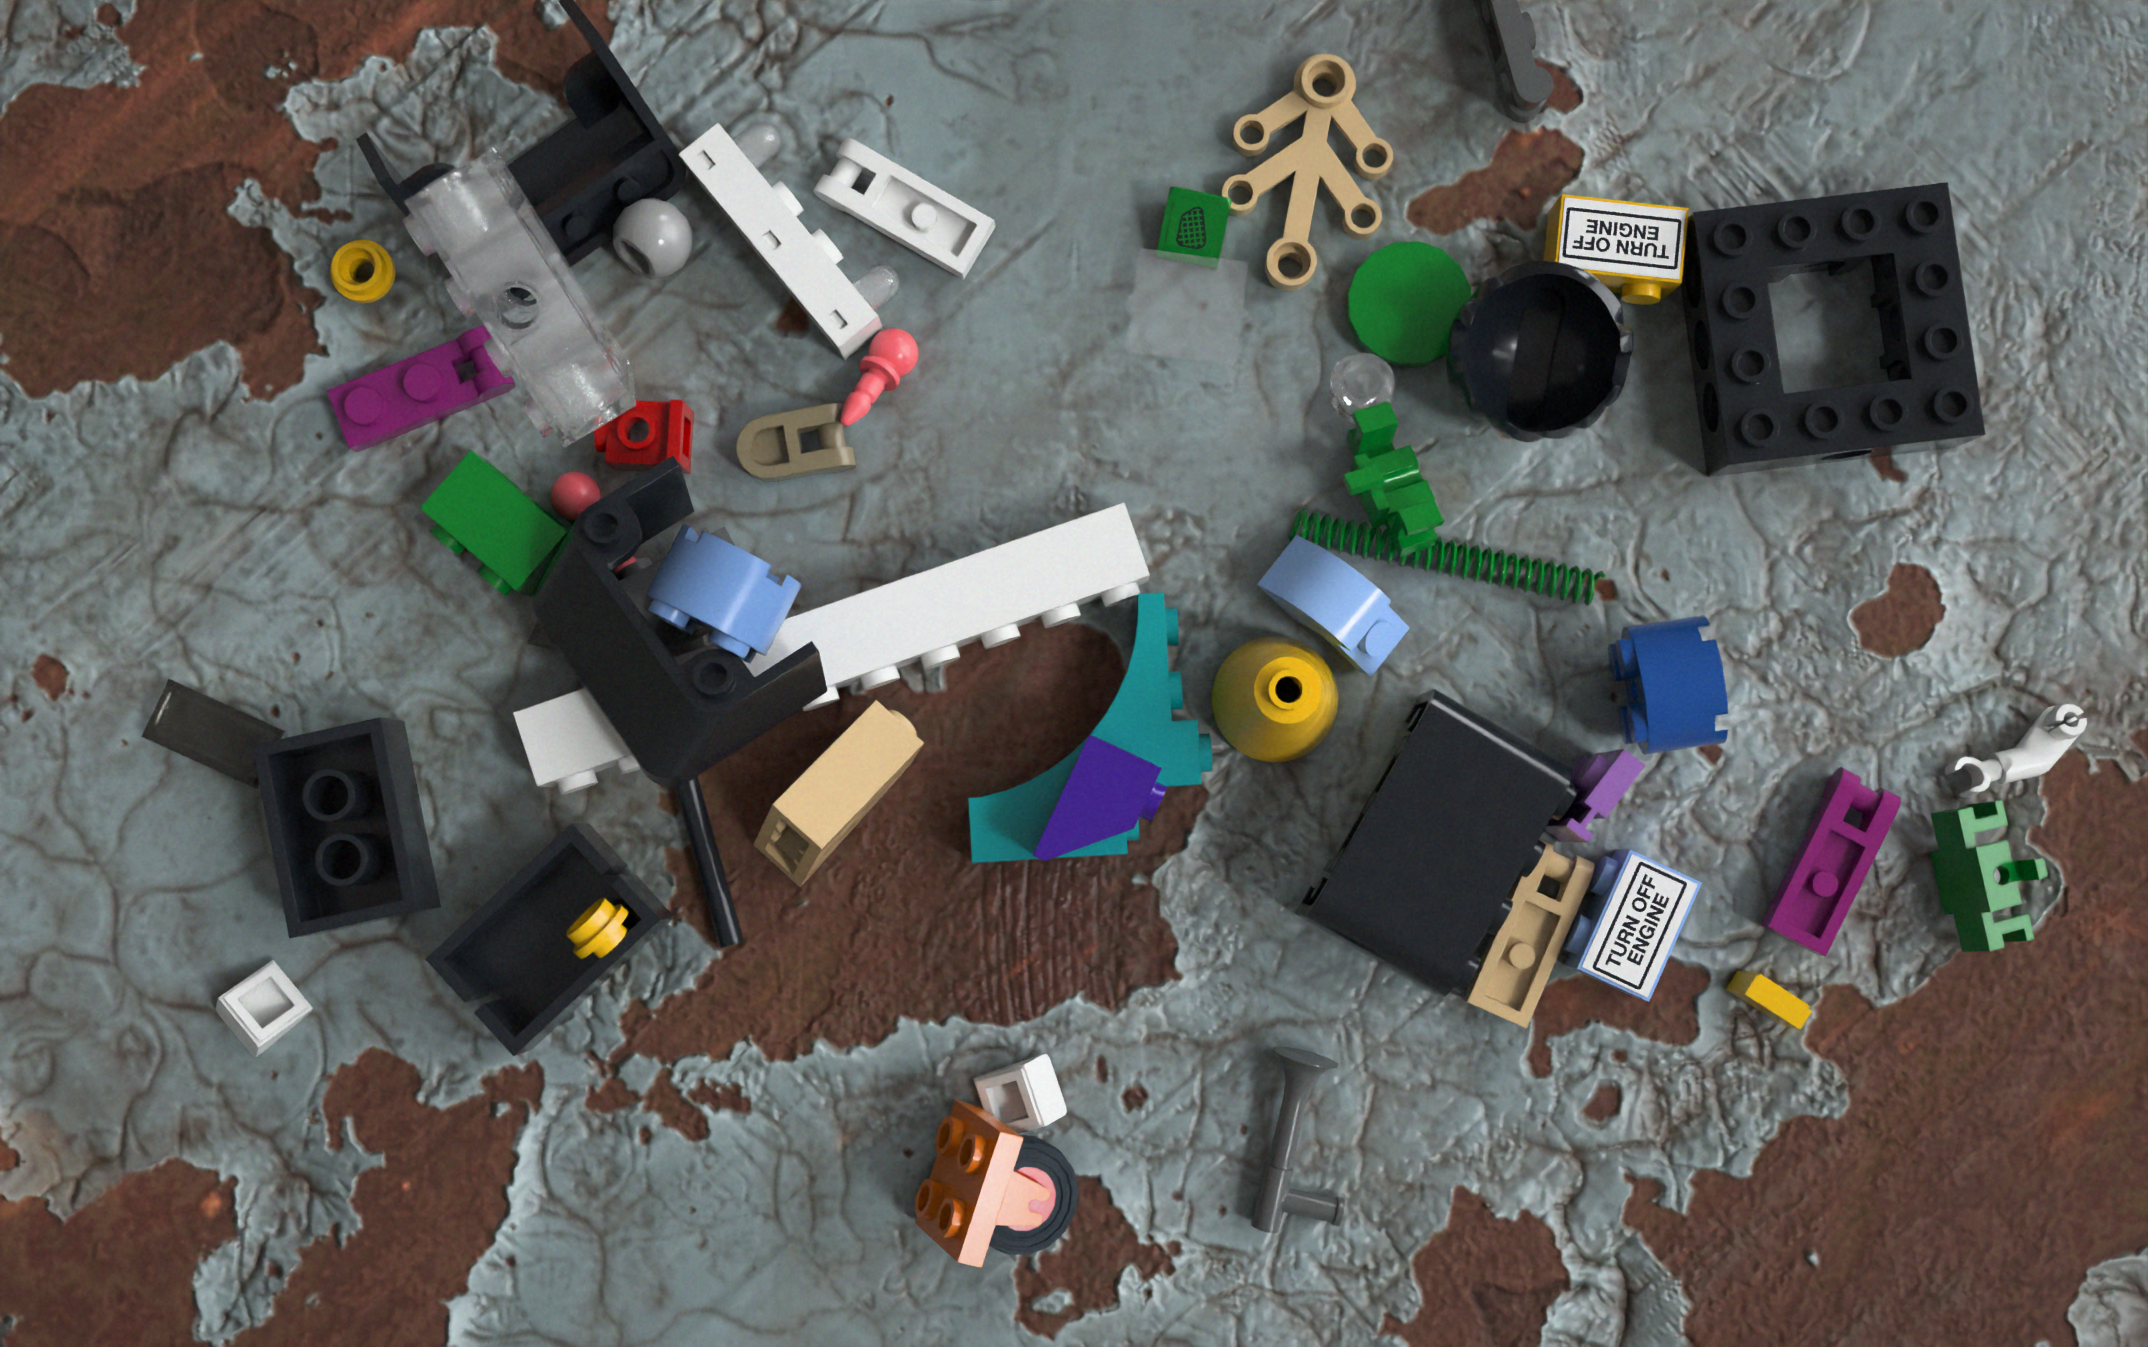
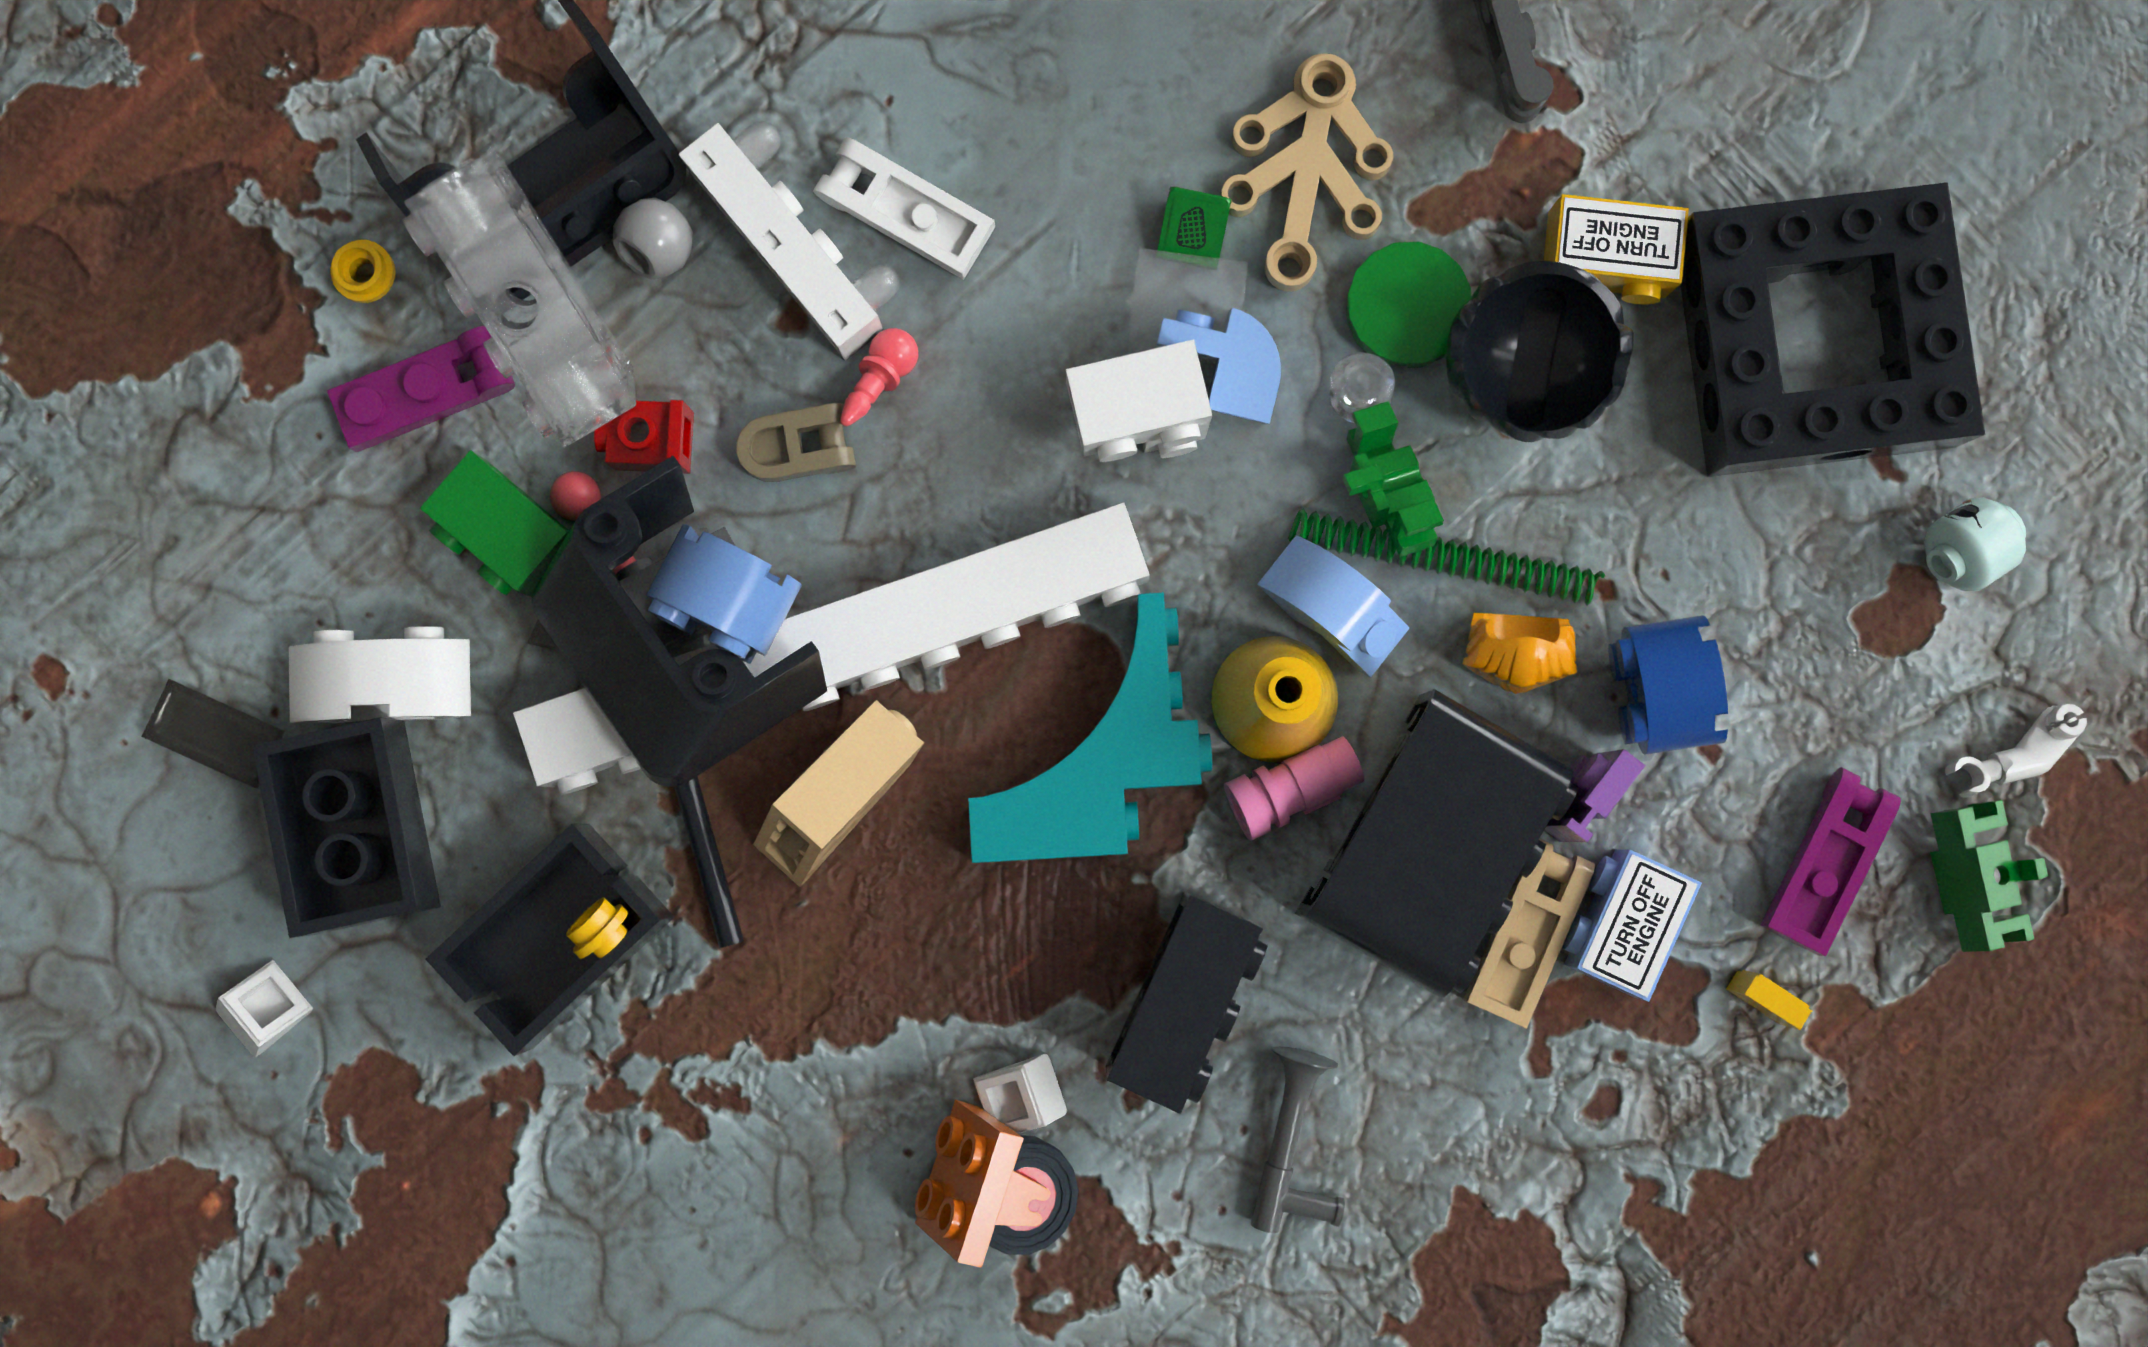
dark purple slope [1033,734,1167,861] -> none
none -> white brick [289,627,471,724]
none -> white brick [1066,339,1212,462]
none -> black brick [1105,892,1268,1114]
none -> light blue brick [1156,308,1281,424]
none -> bright pink axle [1224,736,1364,841]
none -> light orange hair [1462,612,1577,694]
none -> light aqua head [1924,497,2026,592]

